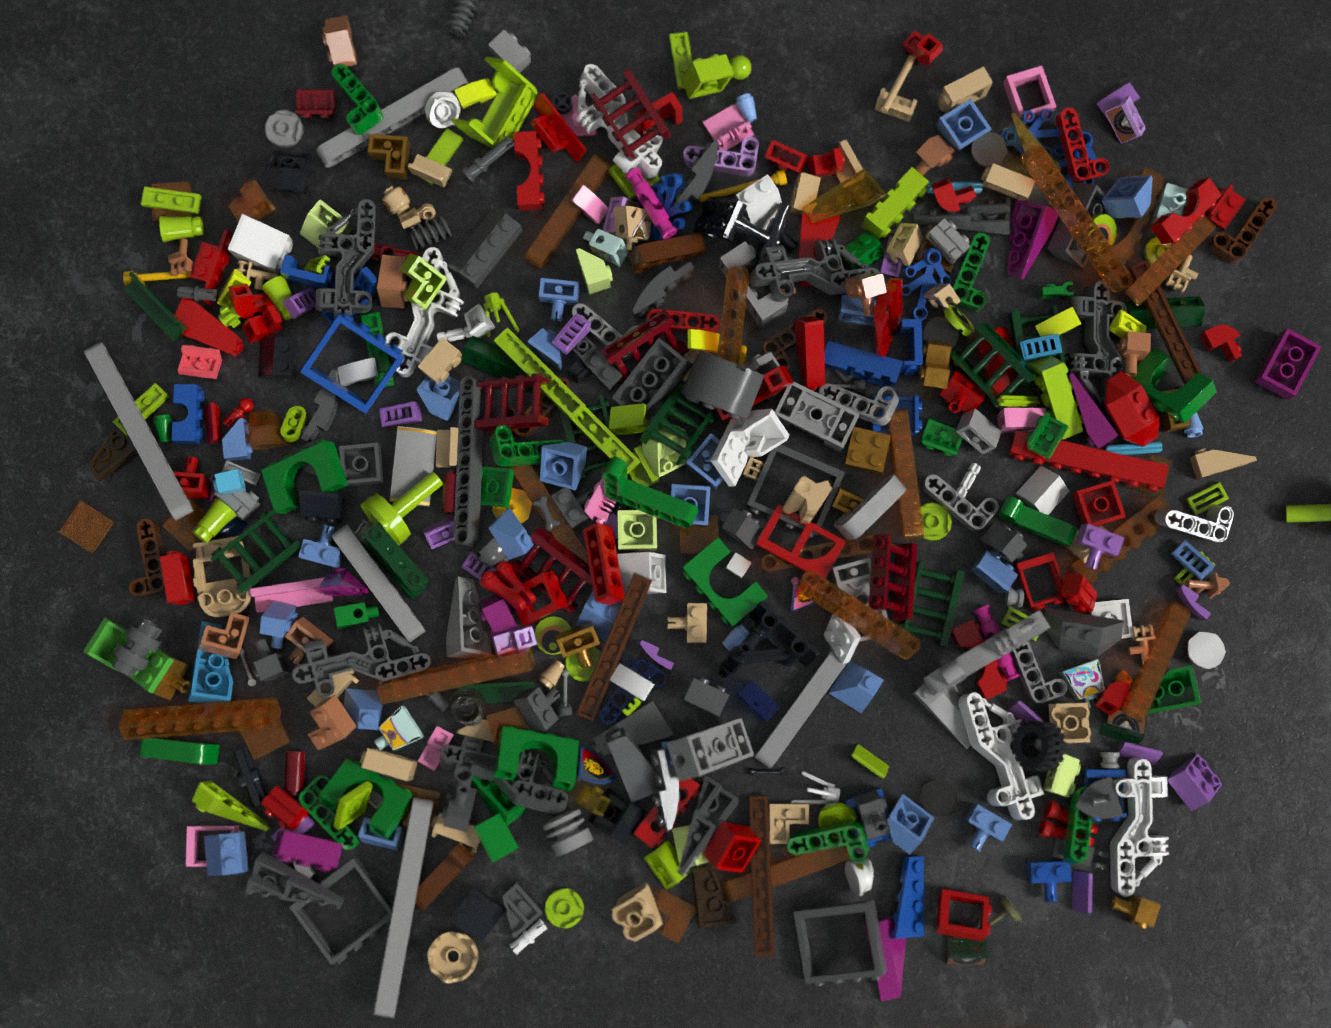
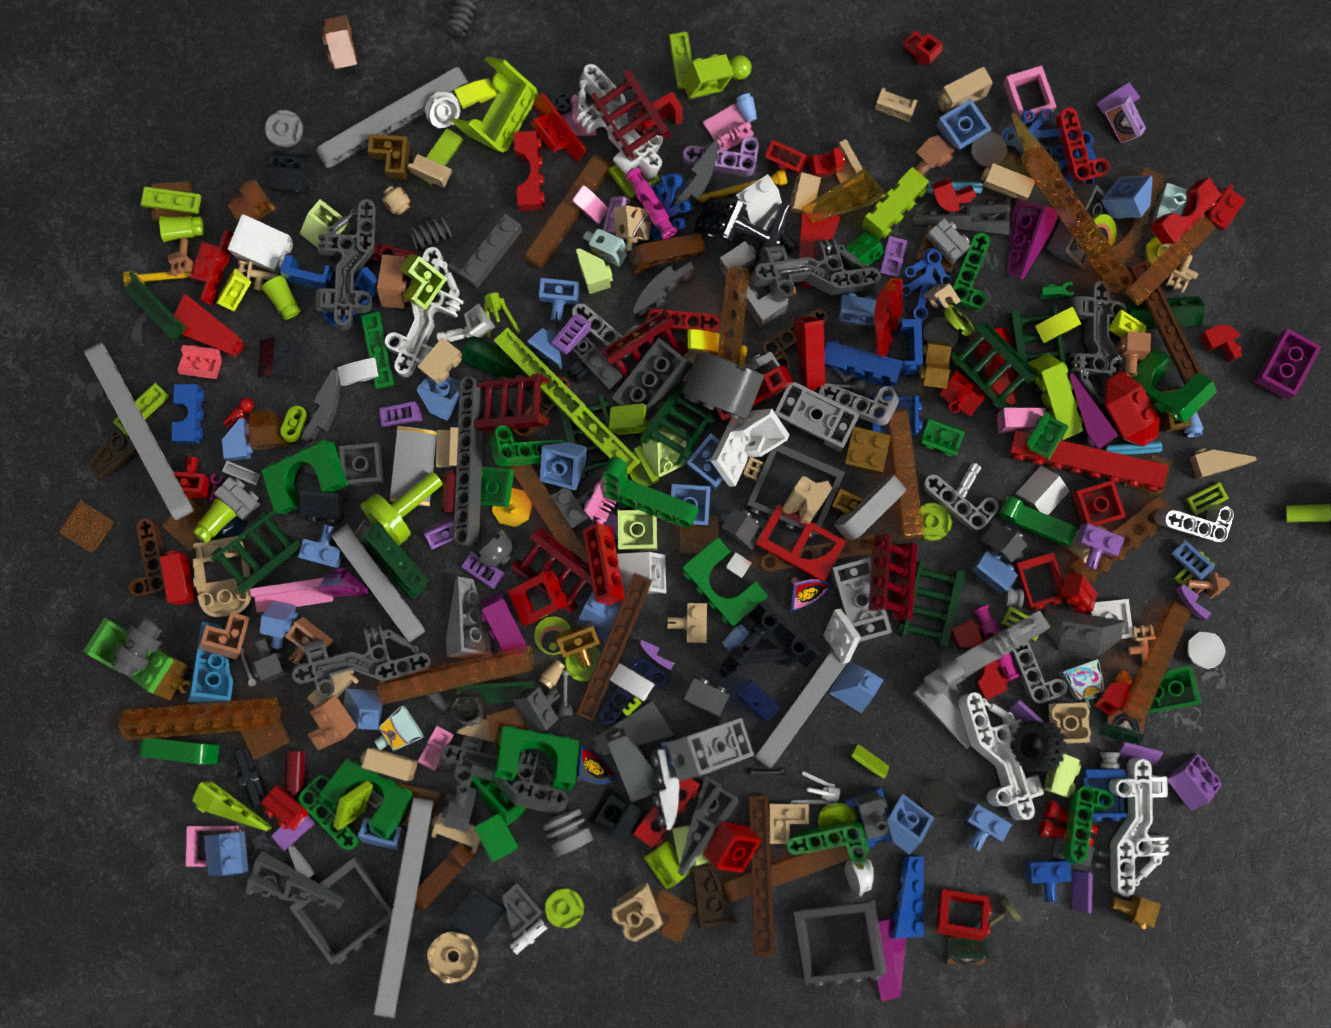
green cone [153,414,172,442] -> none
dark grey axle [177,286,217,302] -> none
red slope [204,402,222,444] -> none
medium azure brick [213,469,246,495] -> none
lime gear [218,304,241,328] -> none
red brick [228,284,272,319] -> none
red brick [242,305,282,343] -> none
magenta brick [272,830,343,872] -> none
medium lavender slope [283,287,316,319] -> none
dark red bracket [295,89,336,118] -> none
blue window [300,312,405,414] -> none
lime tile [303,255,330,275] -> none
green beam [332,64,383,135] -> none
green torso [334,602,379,630] -> none
tan plate [398,203,435,229] -> none
dark grey pin [462,135,515,182] -> none
red piece [479,561,536,611] -> none
light grey brick [488,30,531,73] -> none
medium blue slope [488,508,534,560] -> none
medium lavender slope [491,625,537,655] -> none
dark grey piece [532,495,560,532] -> none
clear yellow brick [575,785,611,817] -> none
clear orange beam [797,571,920,659] -> none
nougat brick [845,273,887,316] -> none
tan bar [880,55,916,113] -> none
tan hinge [886,223,923,266] -> none
light grey brick [956,409,1002,454] -> none
lime axle [997,395,1040,407] -> none
dark azure slope [1020,334,1063,362] -> none
dark grey shield [1075,777,1123,819] -> none
reddish brown beam [1208,197,1277,264] -> none

